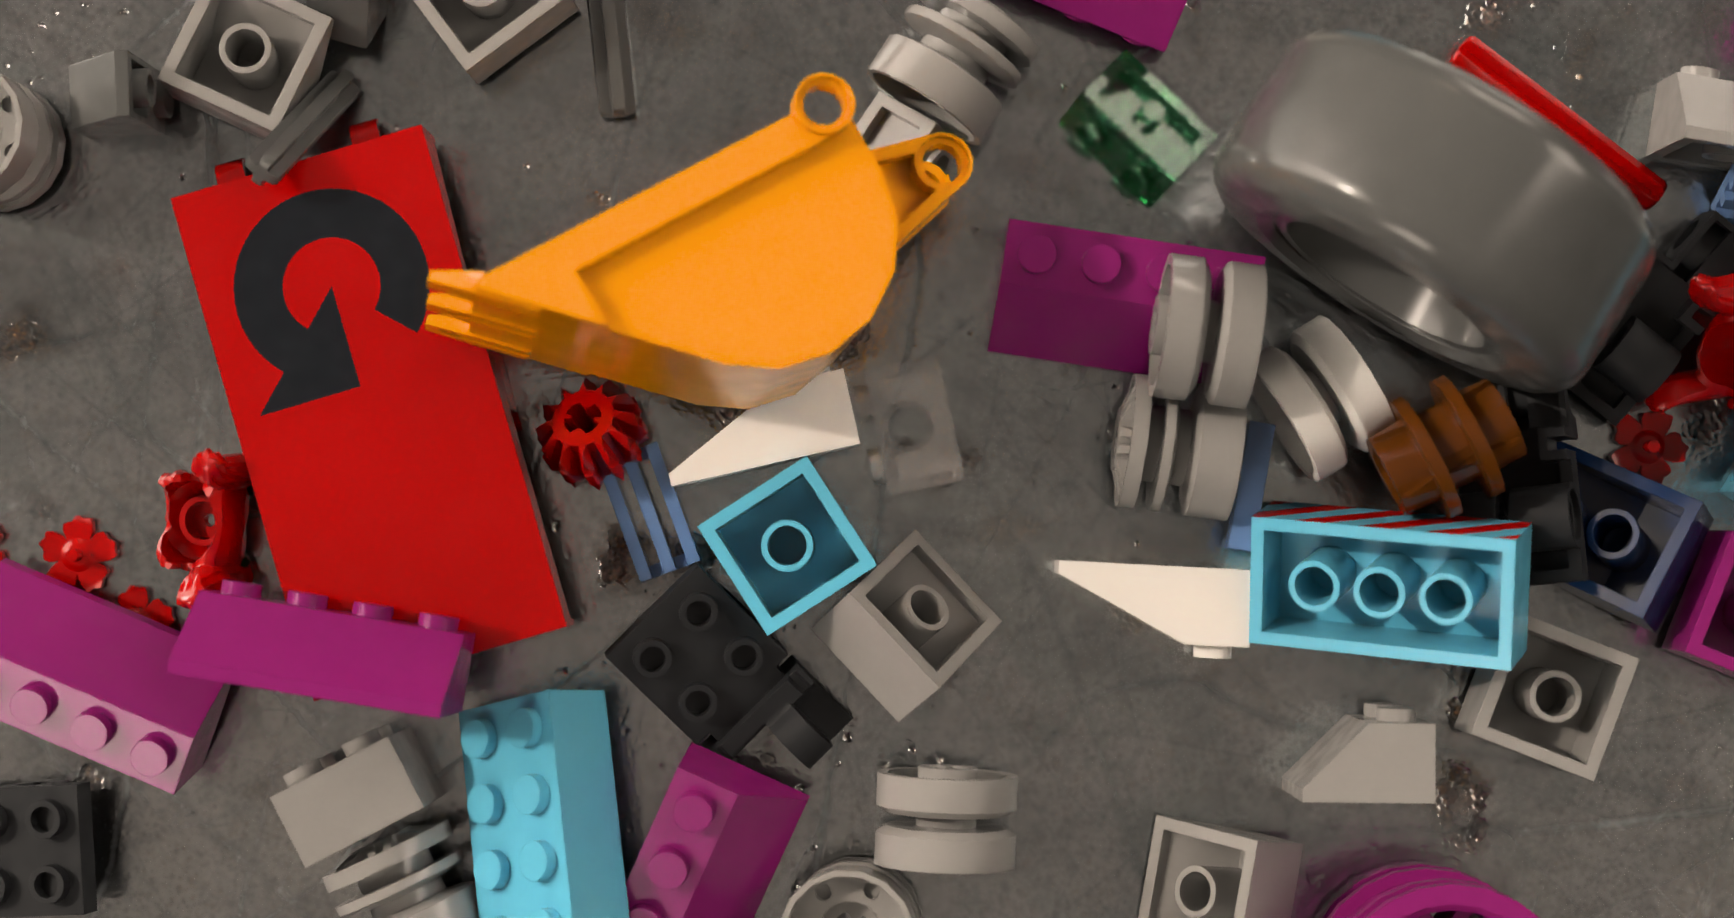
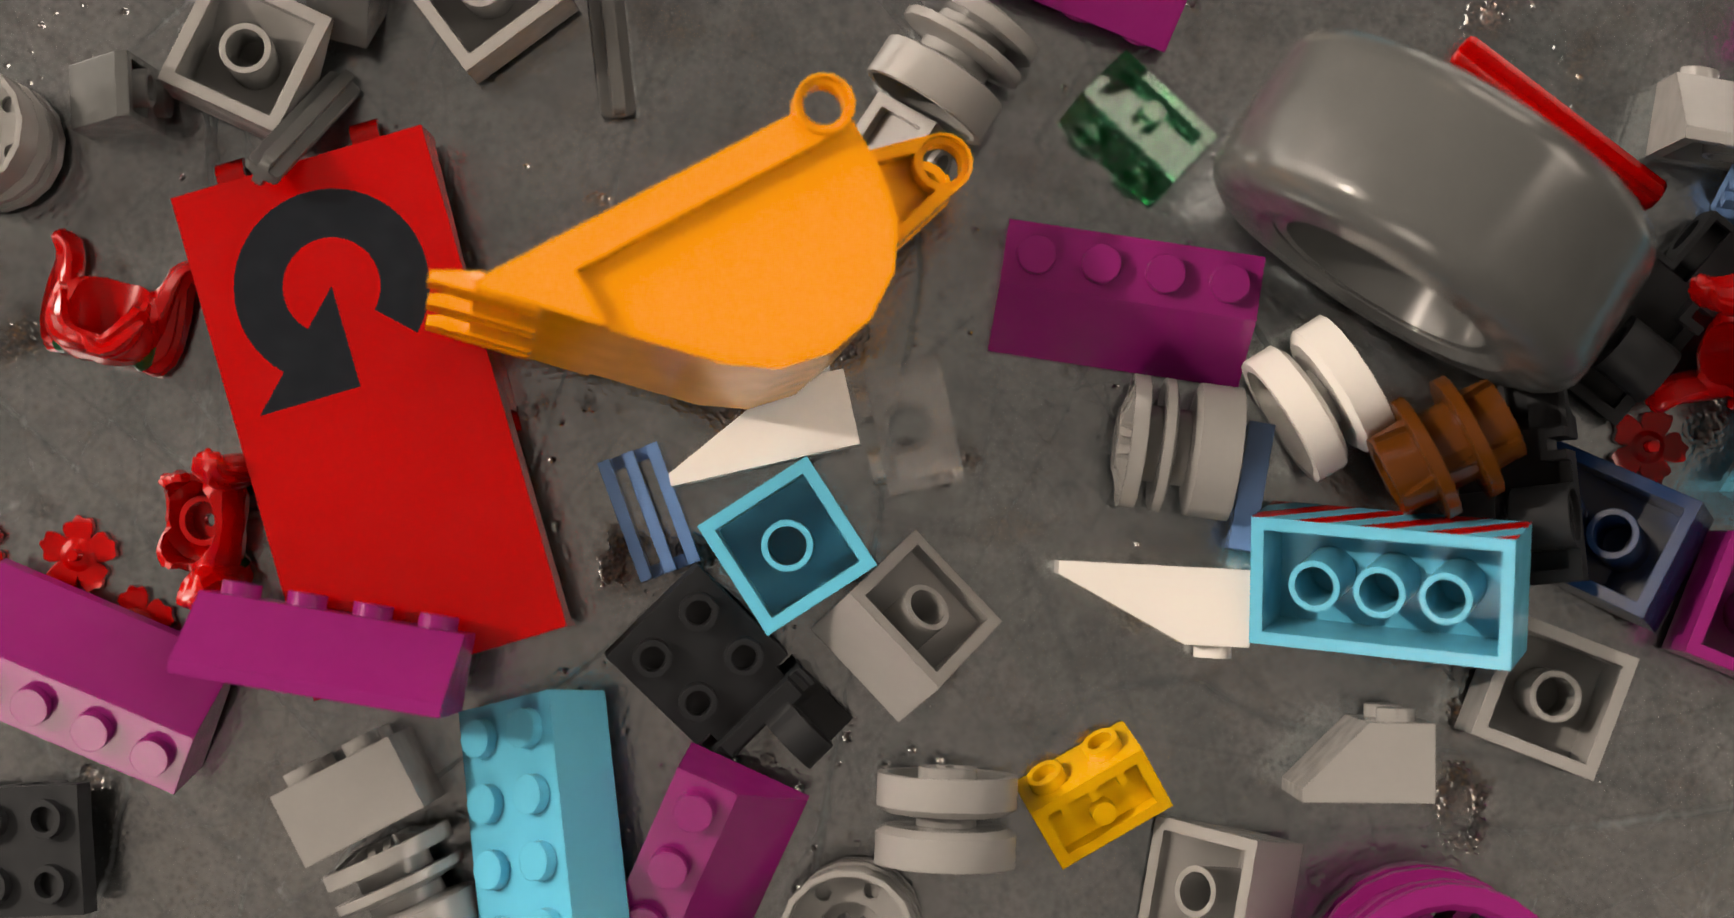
red gear [535,377,649,490] -> none
light grey wheel [1148,253,1267,409] -> none
none -> red hair [39,228,197,377]
none -> yellow bracket [1018,721,1173,869]

